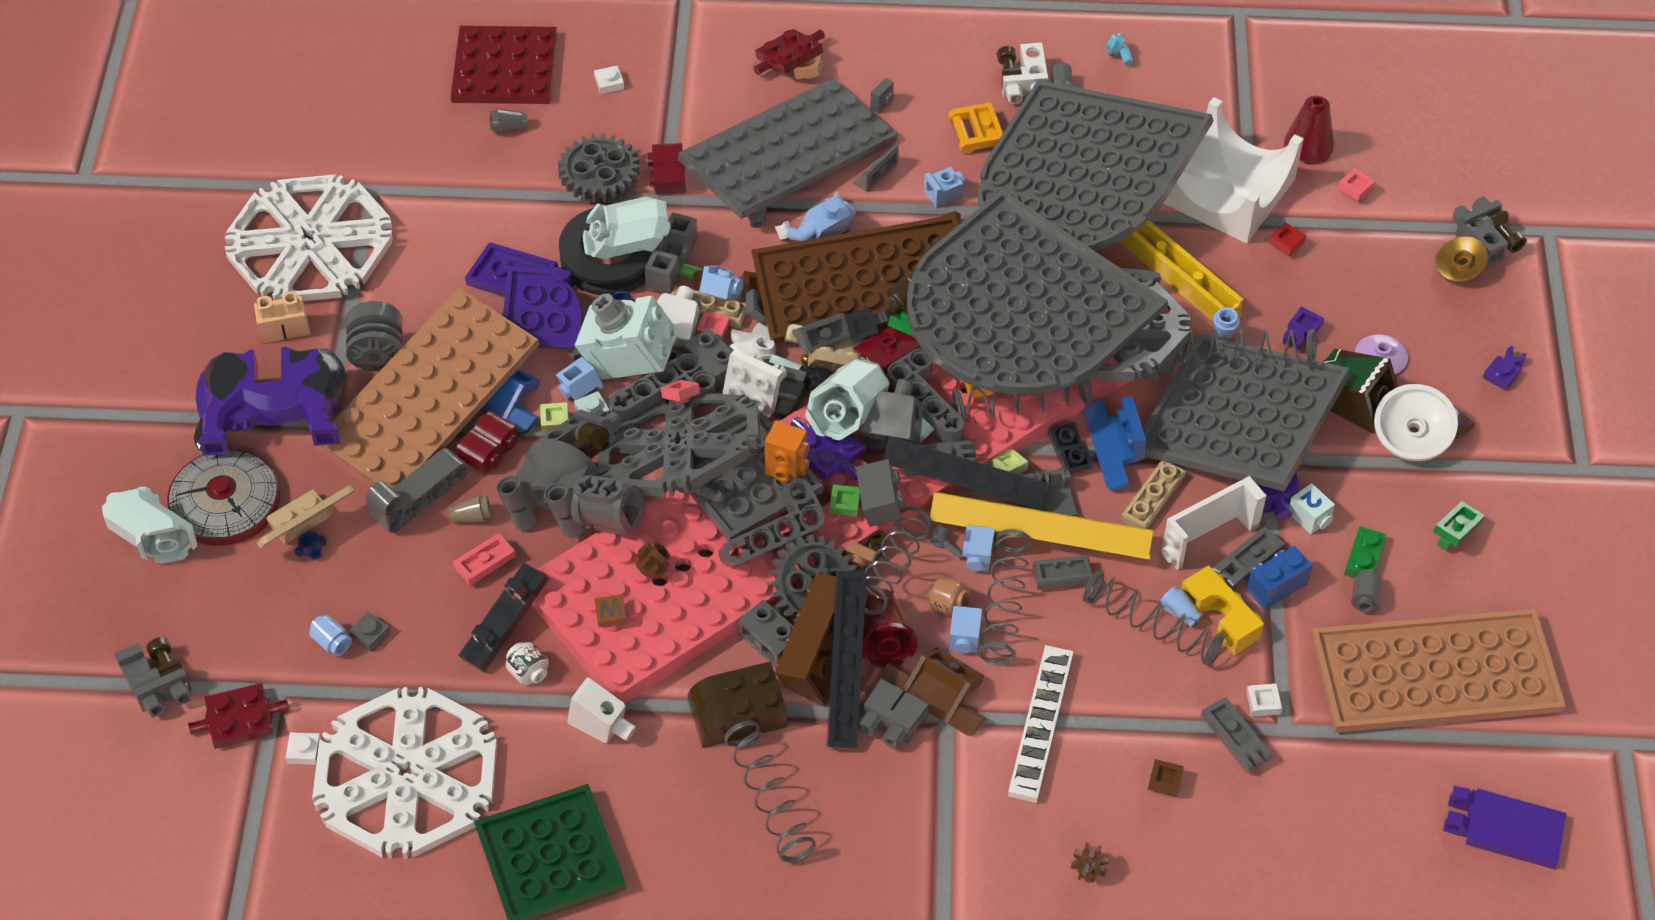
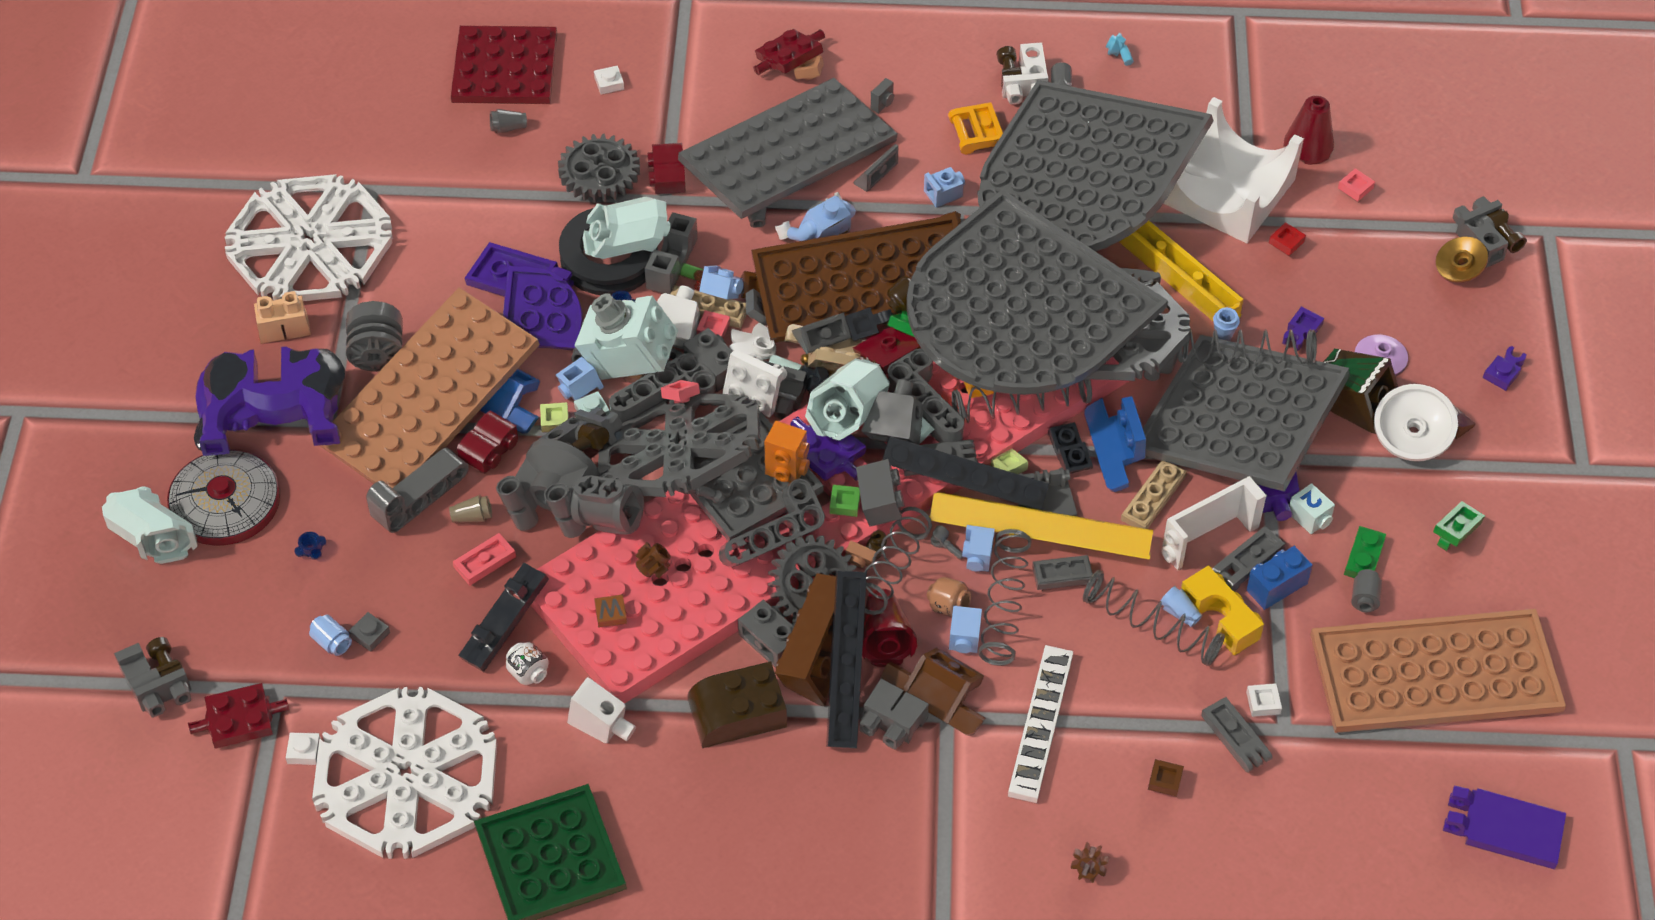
tan plate [256,484,355,549] -> none
dark grey piece [724,721,816,863] -> none

